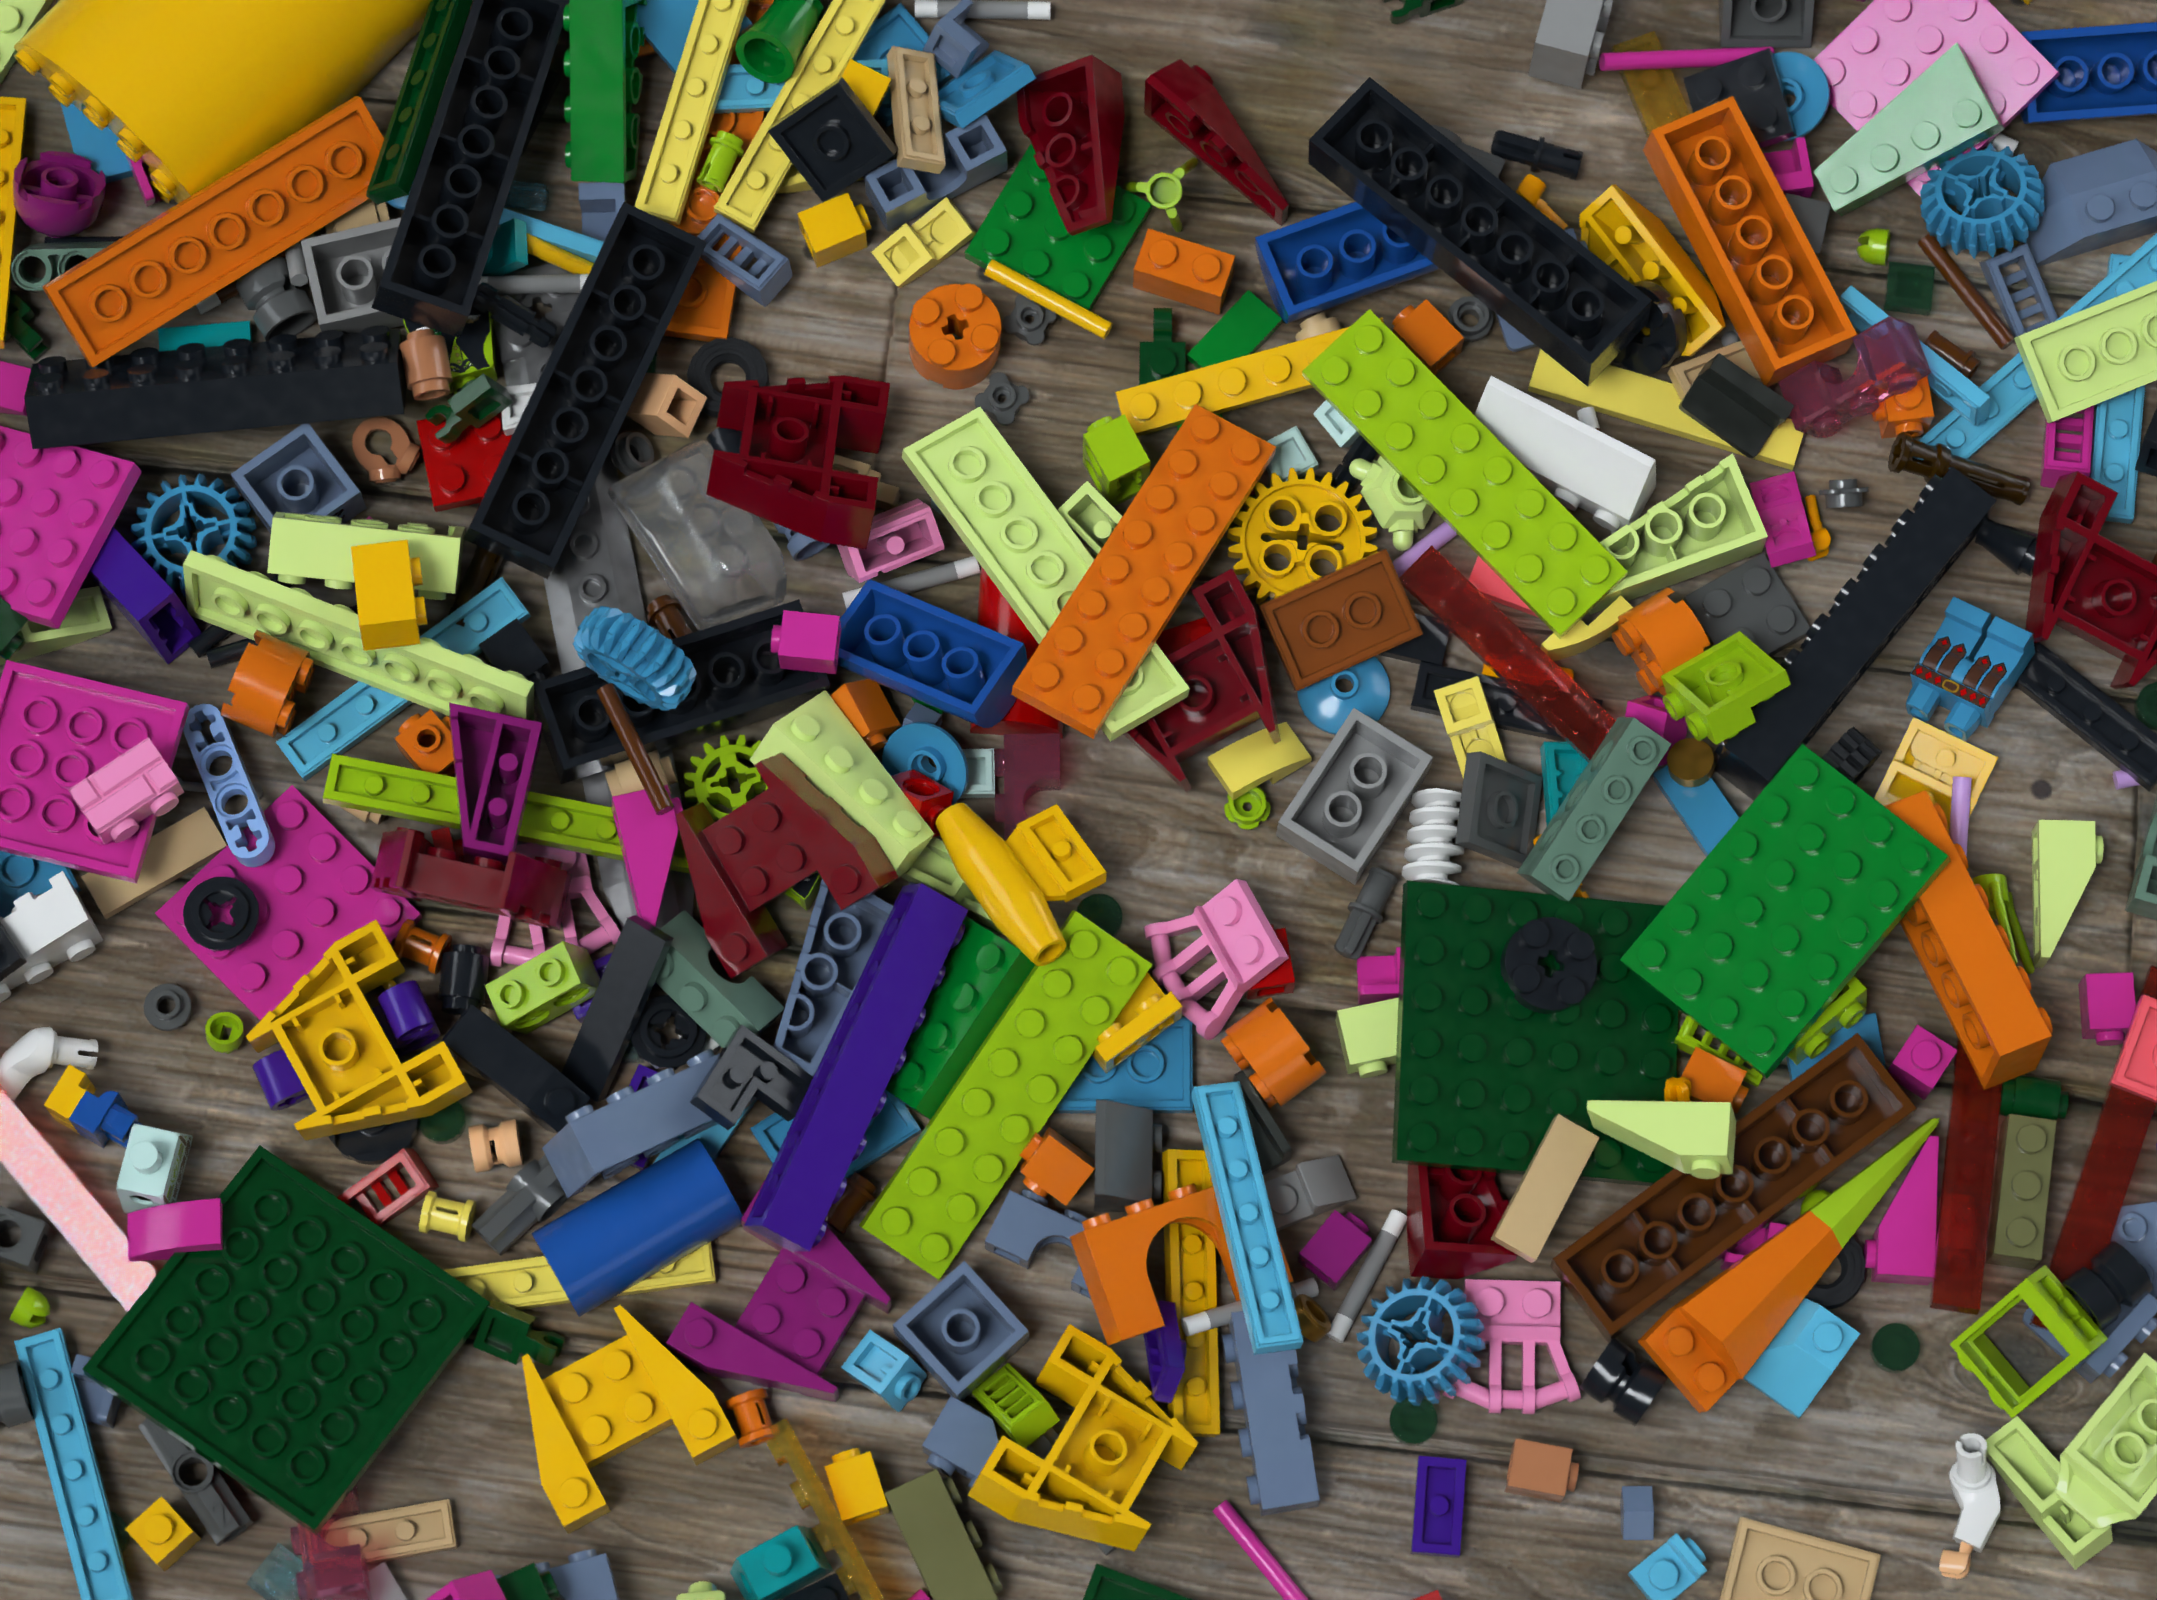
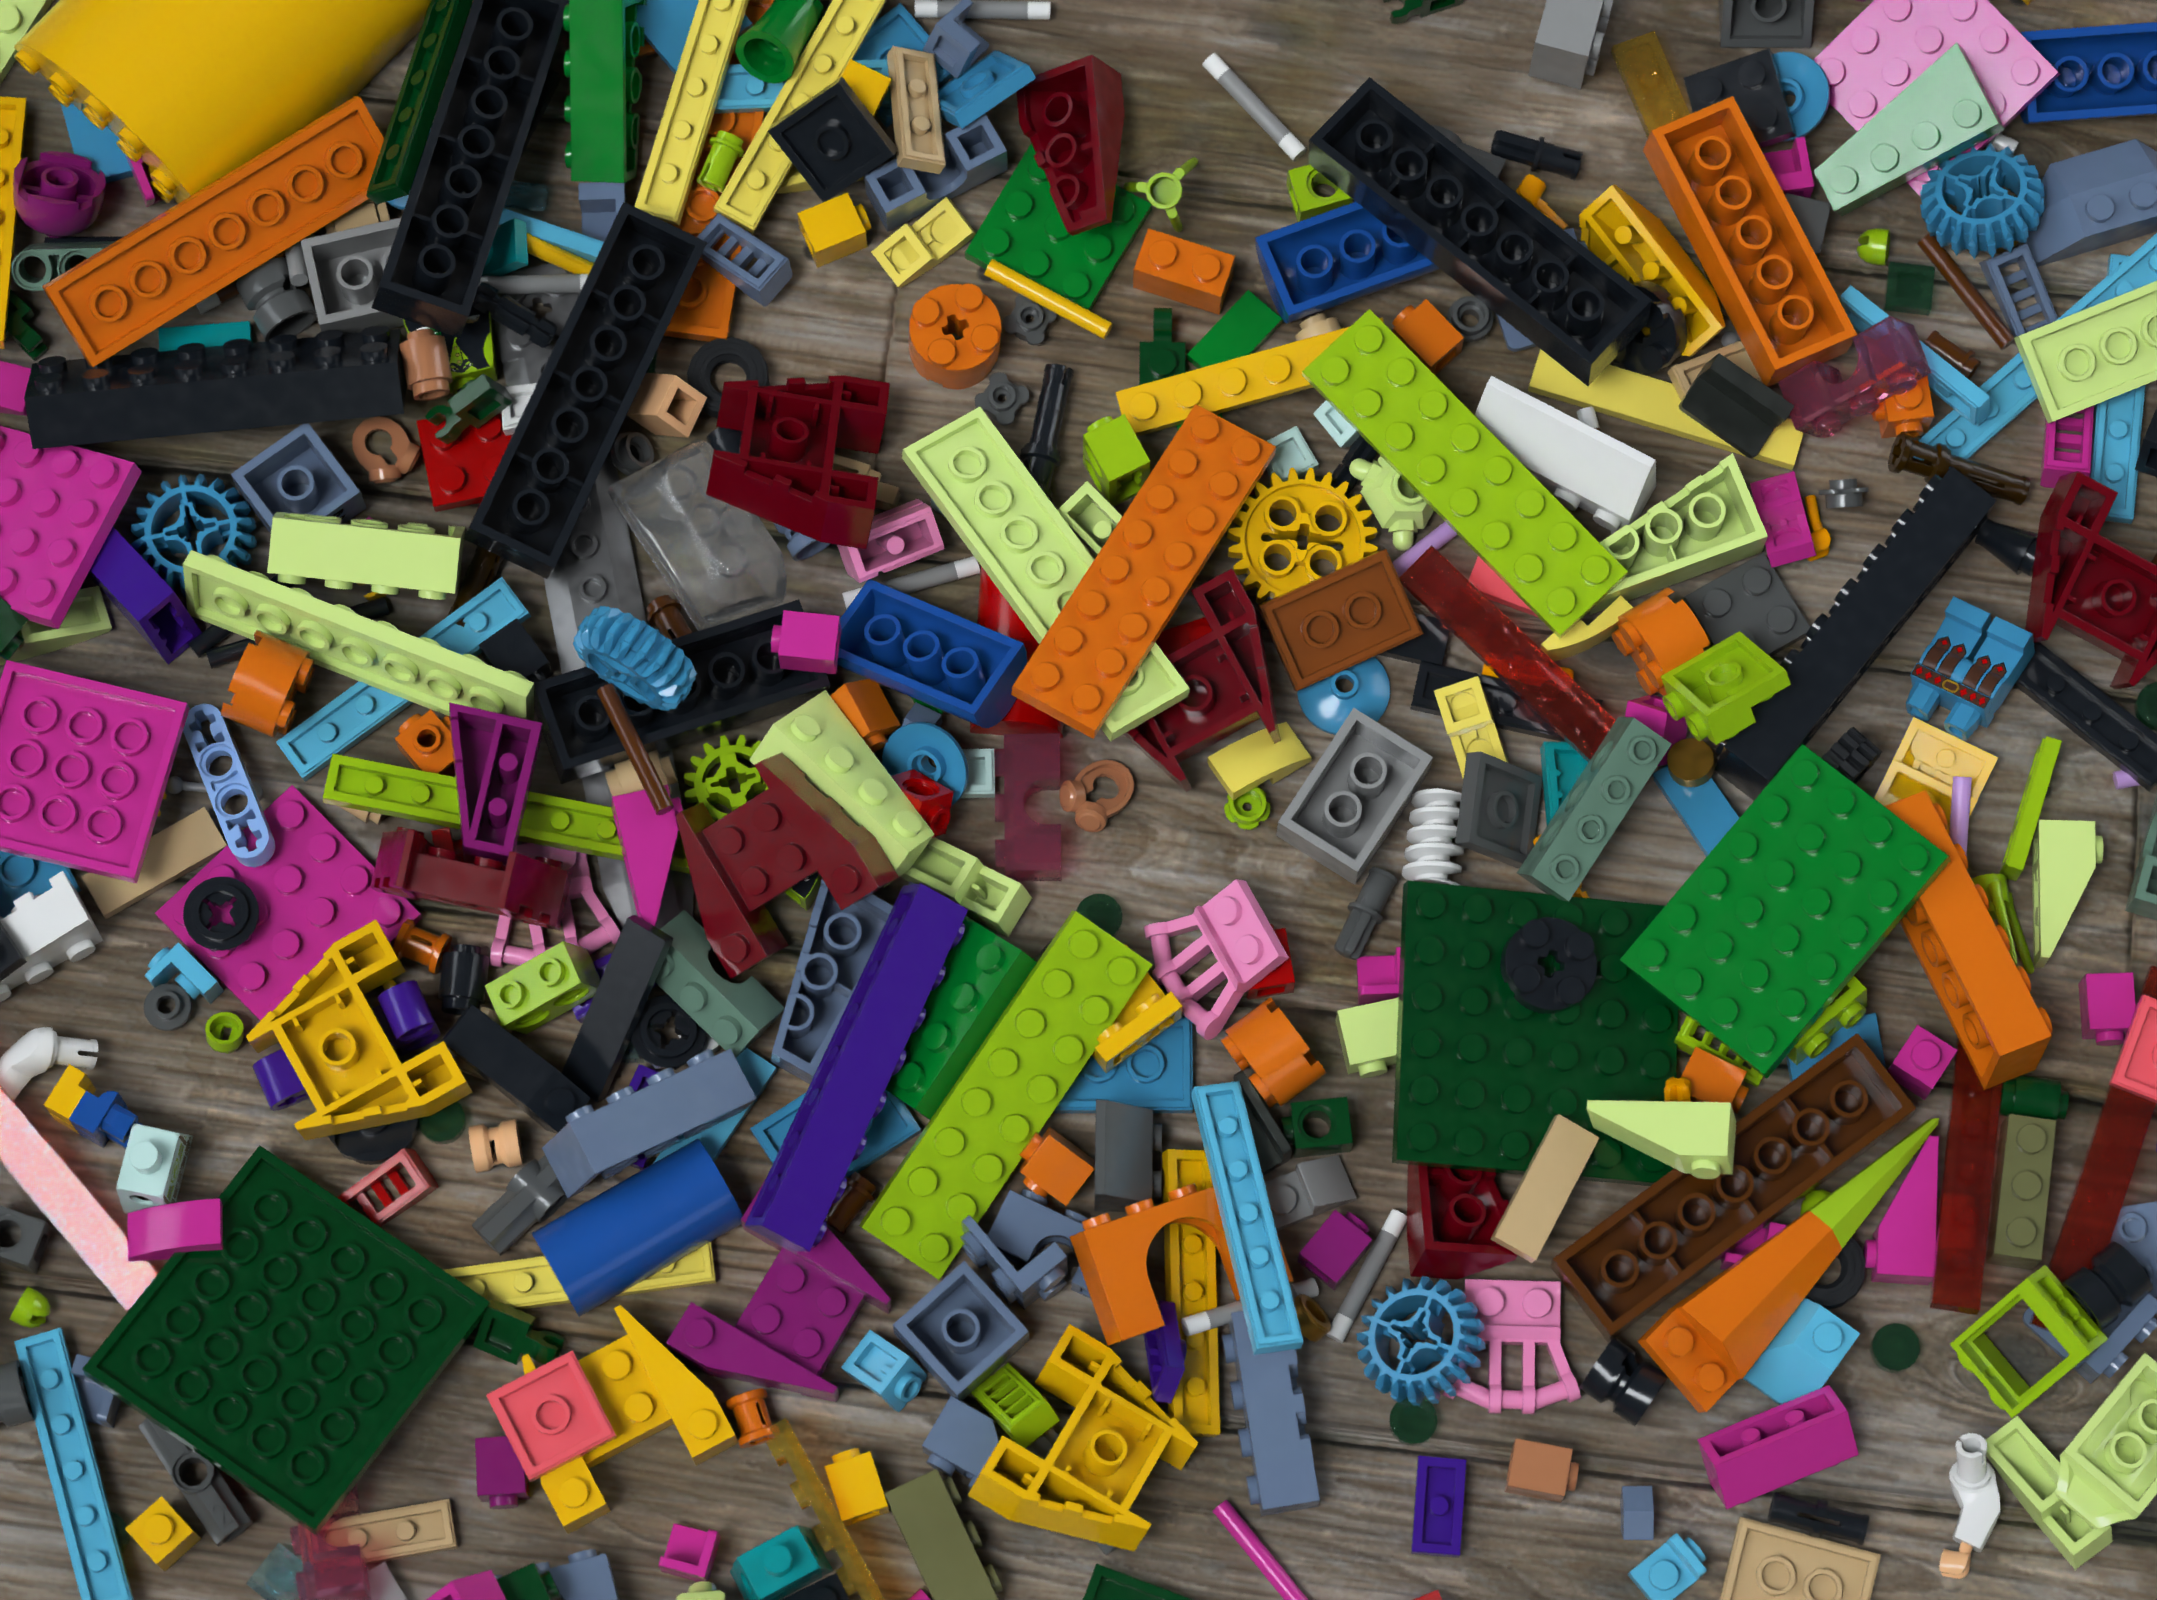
bright pink brick [68,737,184,845] -> none
yellow brick [351,540,428,651] -> none
light yellow bush [419,1190,476,1242] -> none
black plate [690,1025,813,1130] -> none
yellow plate [935,803,1107,966] -> none
dark red wedge [1144,59,1289,226] -> none
dark pink bar [1599,46,1775,71] -> none
none -> medium azure bracket [145,942,224,1004]
none -> magenta brick [475,1436,530,1509]
none -> coral tile [486,1350,617,1483]
none -> dark pink panel [658,1523,721,1582]
none -> sand blue bracket [960,1215,1068,1310]
none -> black pin [1020,363,1074,502]
none -> nougat piece [1059,760,1134,833]
none -> light grey bar [1202,53,1307,162]
none -> dark green brick [1281,1097,1353,1158]
none -> lime brick [1286,164,1353,222]
none -> dark pink brick [1697,1385,1859,1509]
none -> black pin [1767,1492,1869,1545]
none -> lime tile [1999,736,2062,881]

